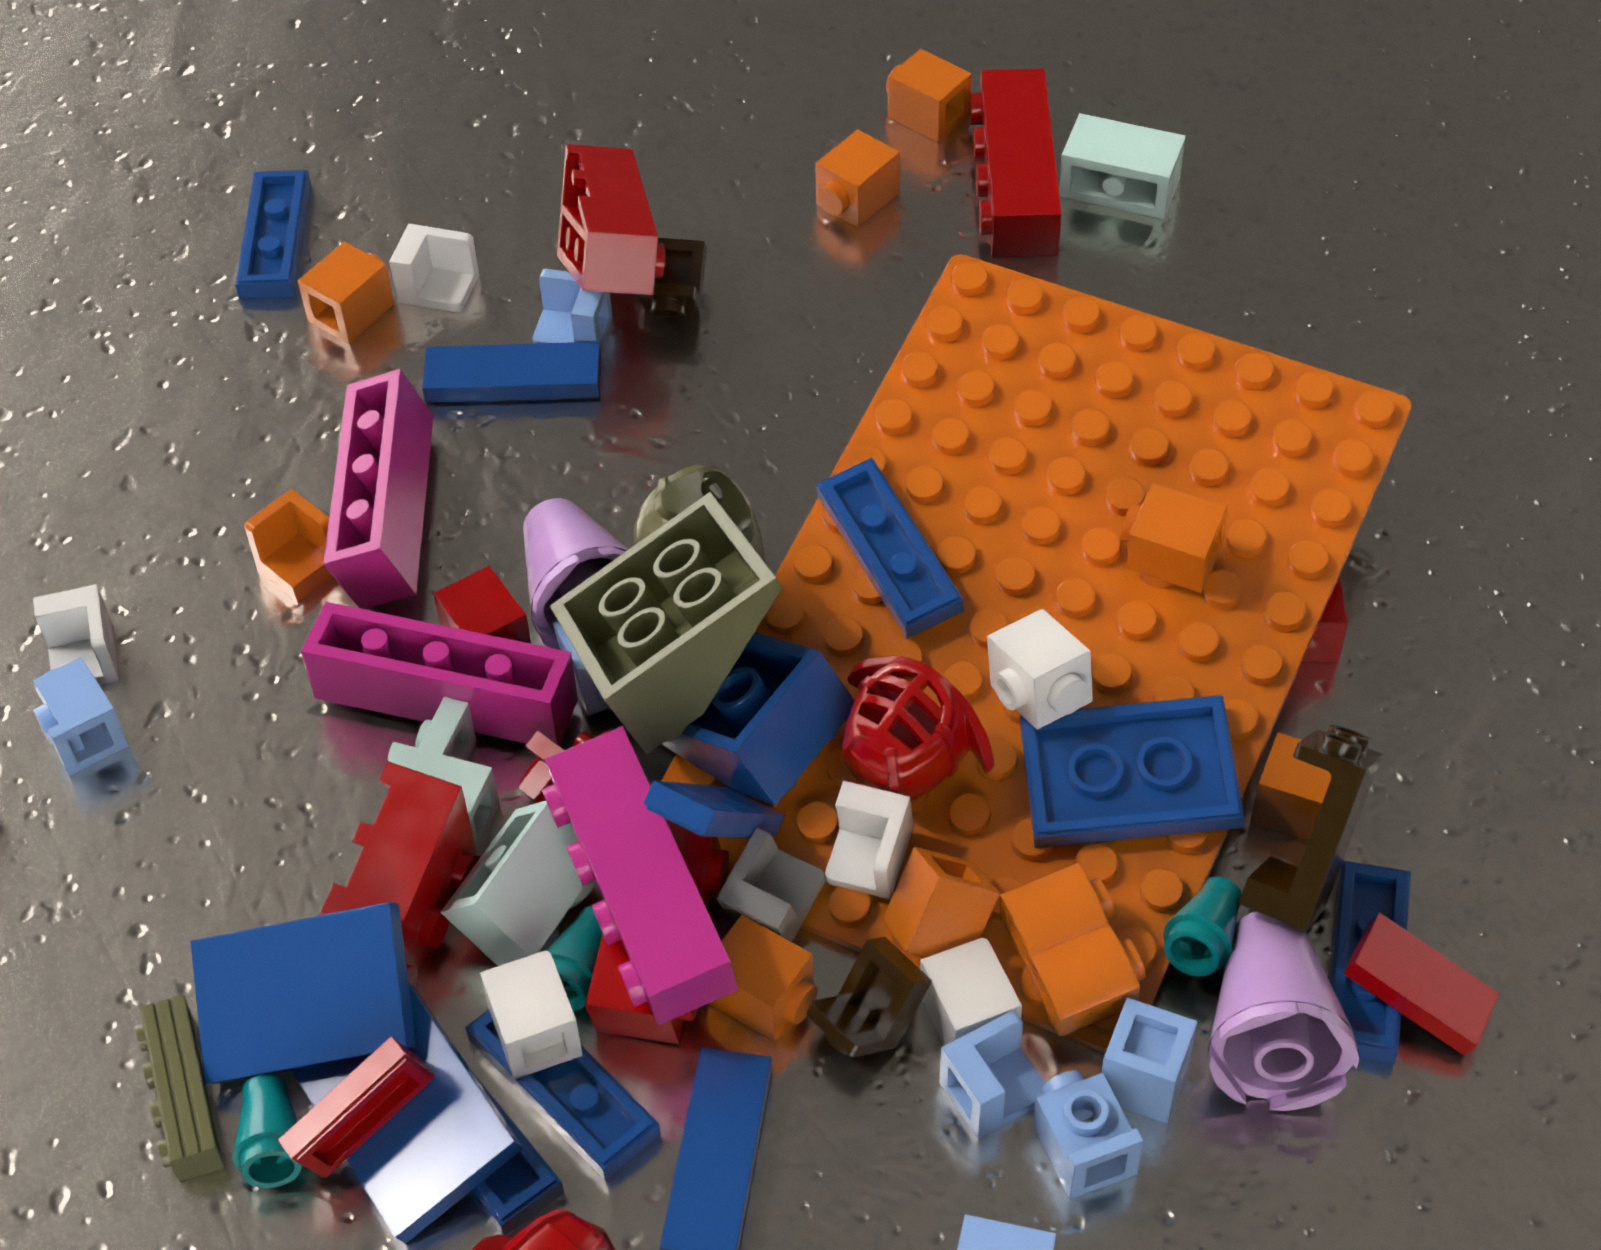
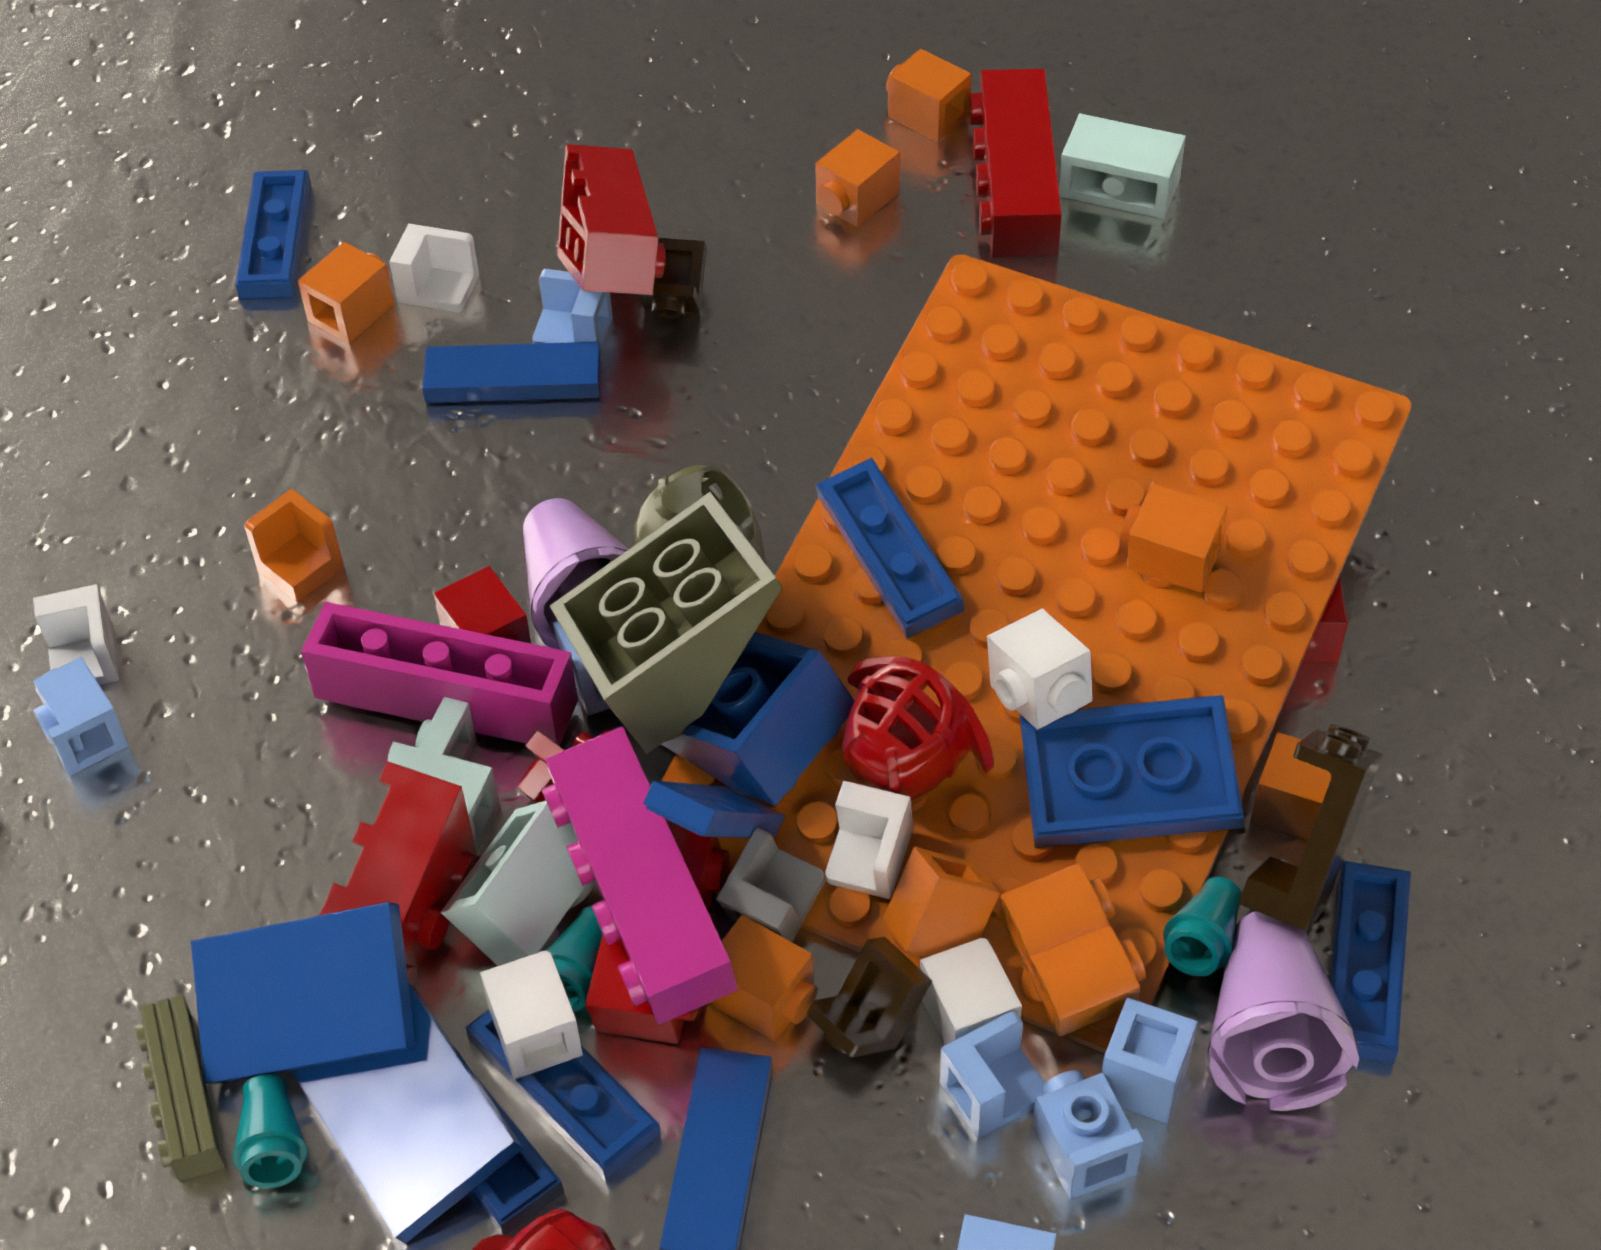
red tile [278,1036,435,1178] -> none
dark pink brick [323,369,434,609] -> none
red tile [1343,912,1499,1056] -> none

